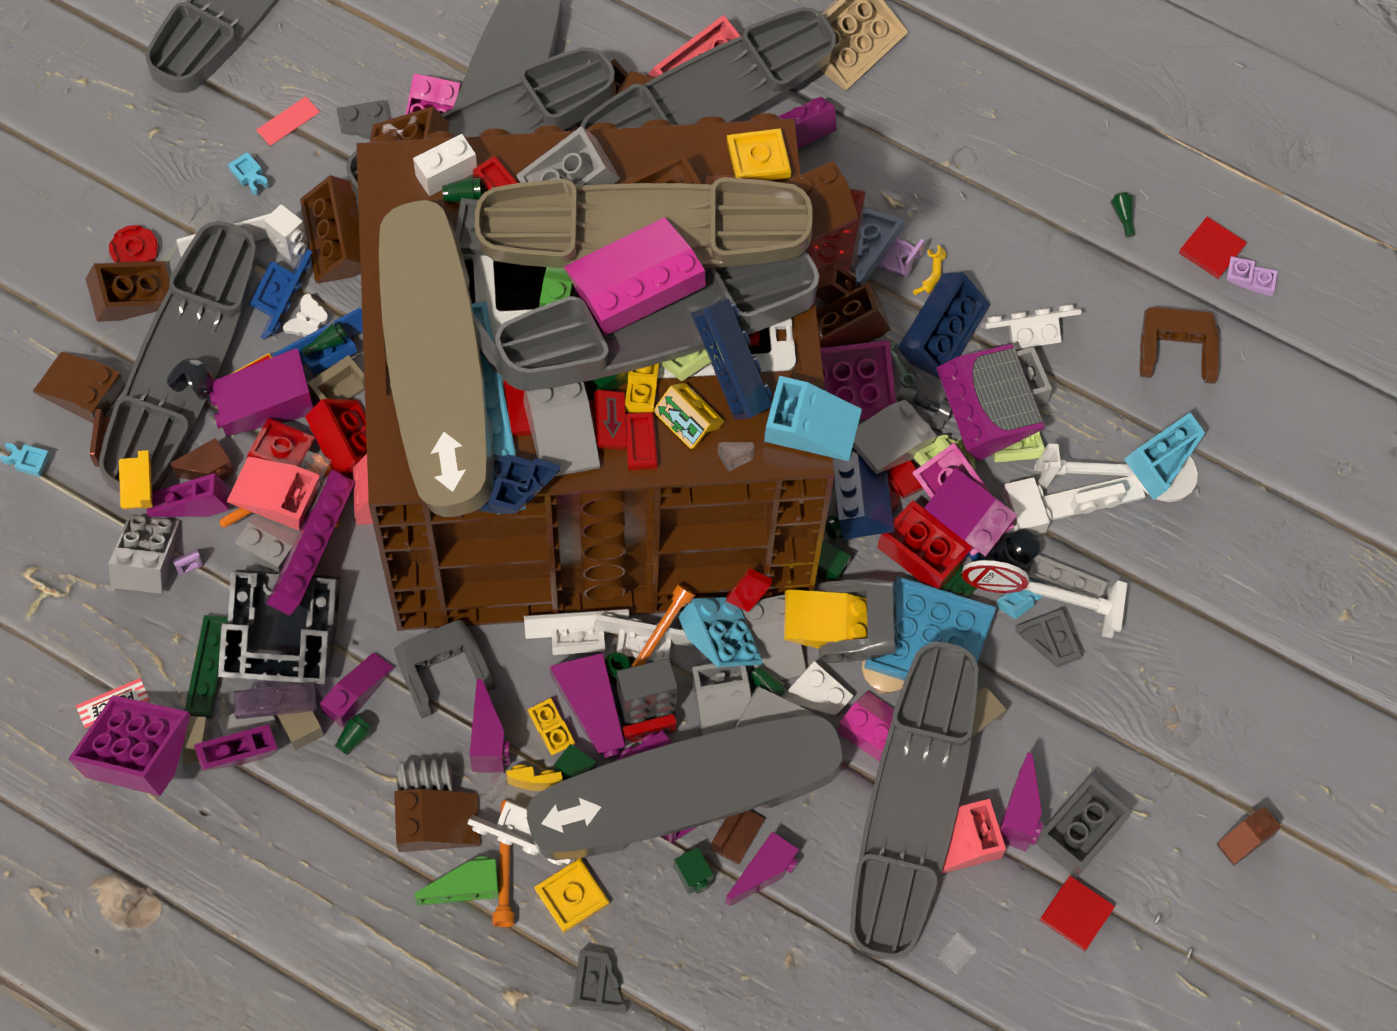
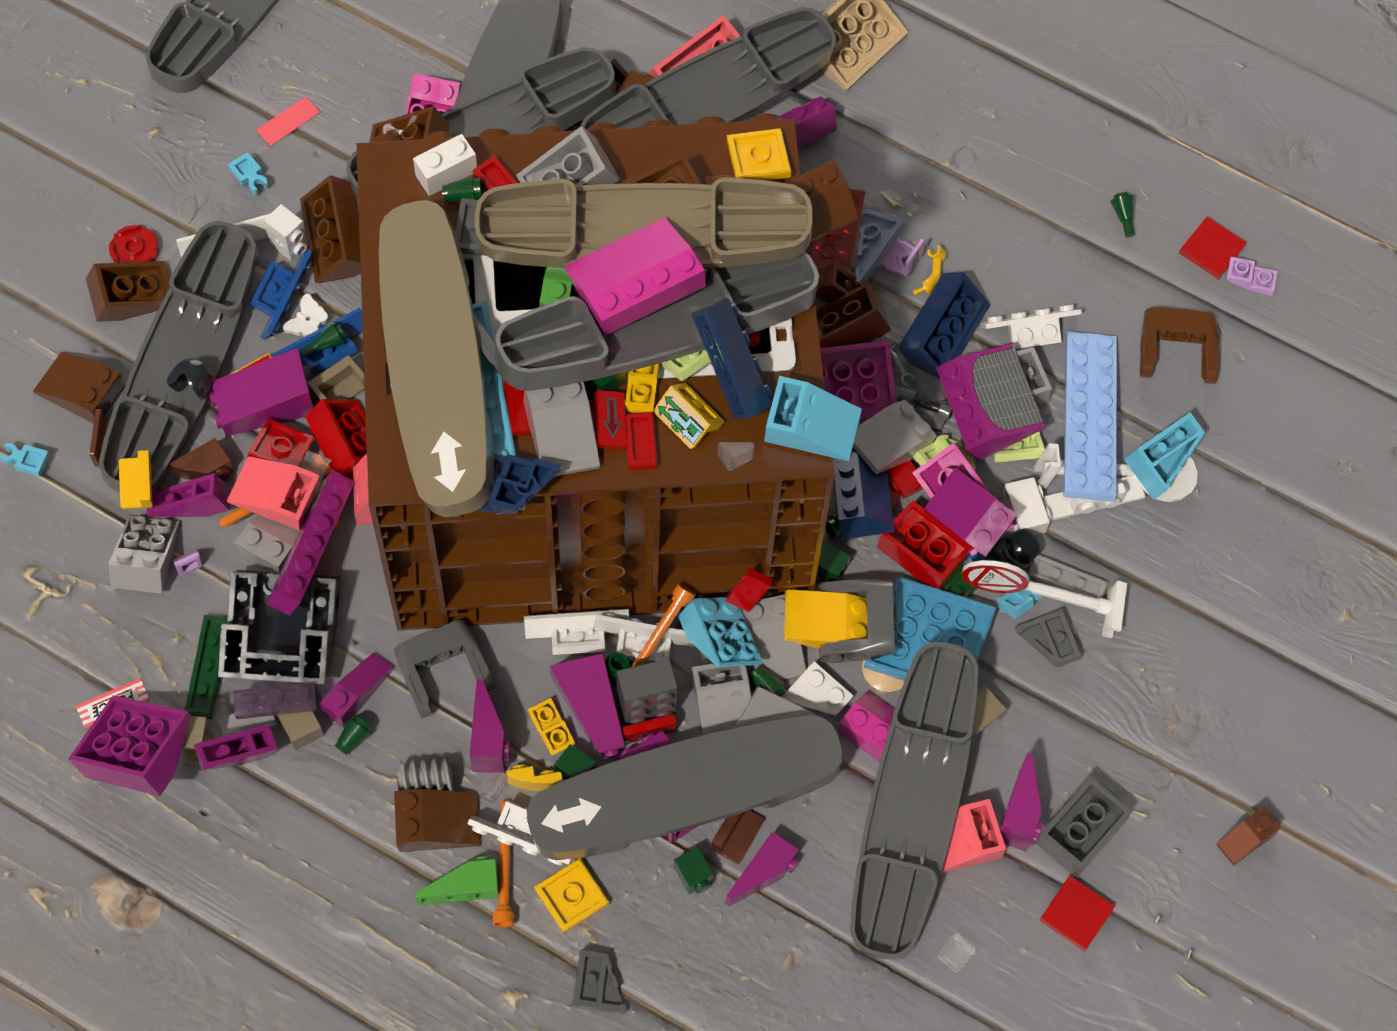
dark grey wing [336,100,388,140] -> none
none -> light blue plate [1063,331,1117,502]

